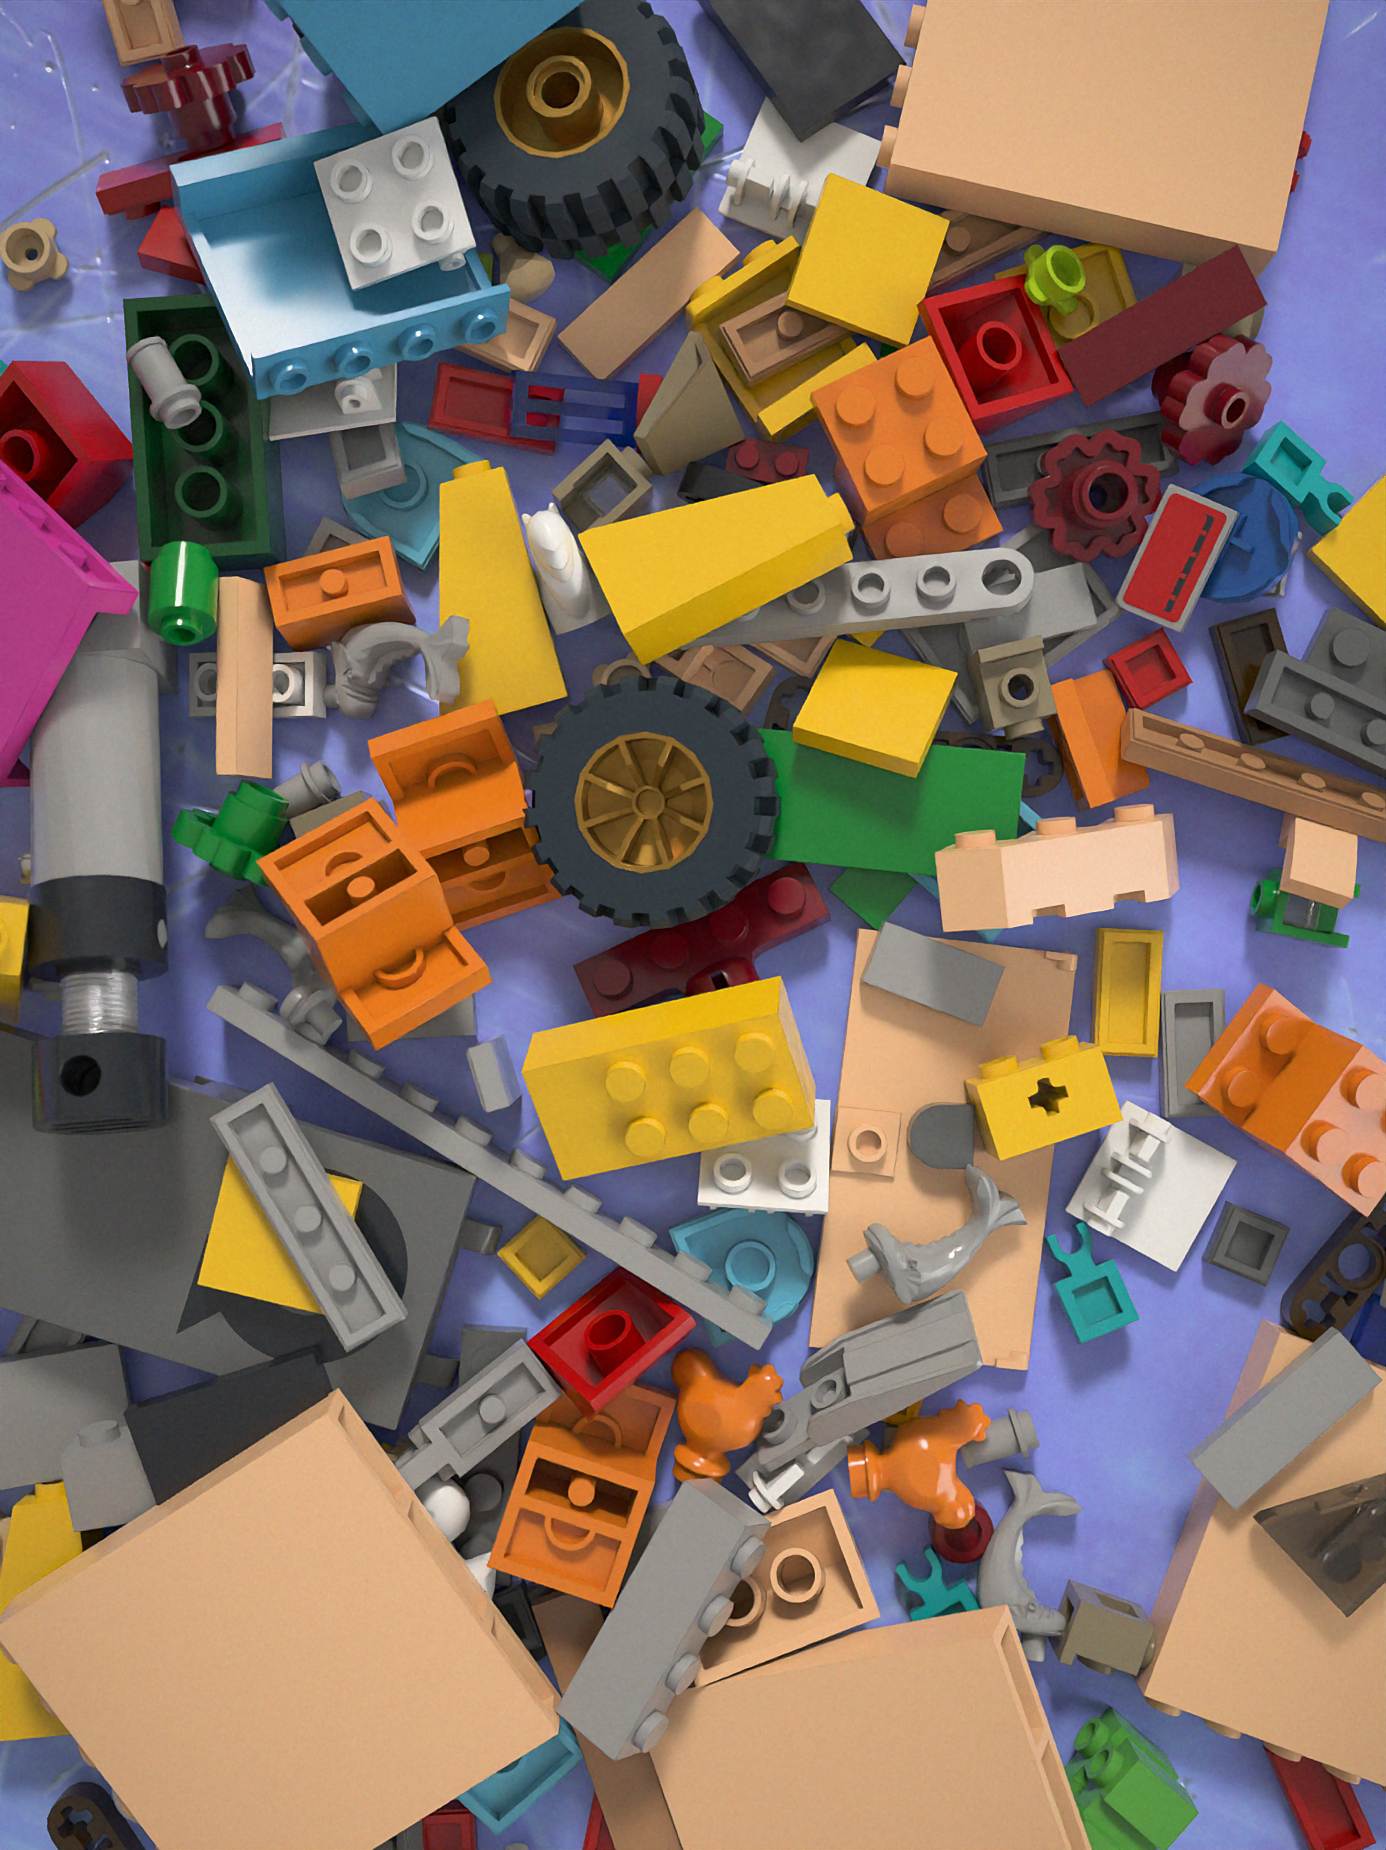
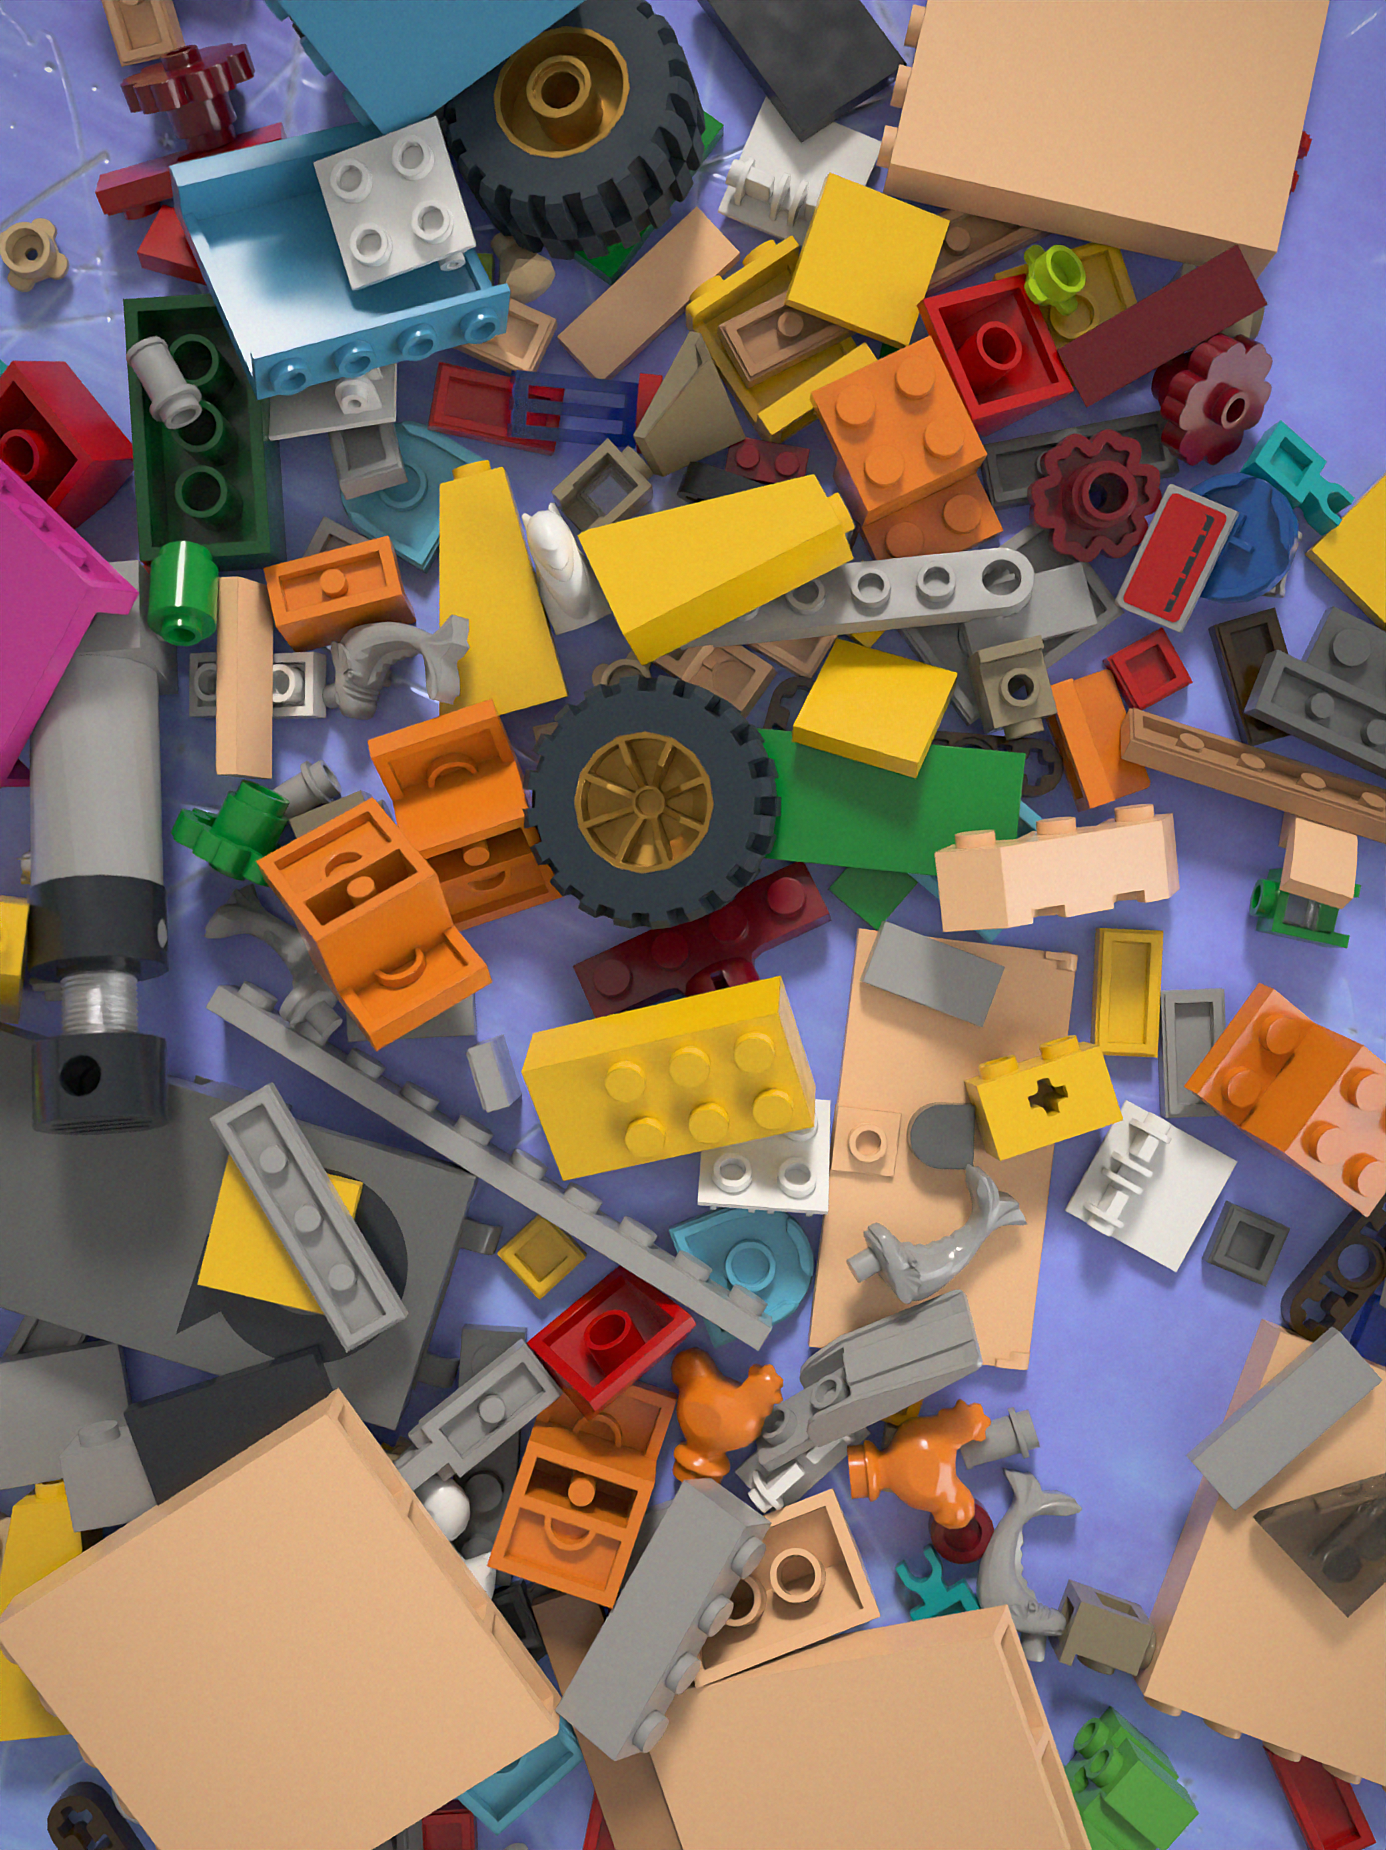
teal plate [1043,1221,1140,1344] -> none

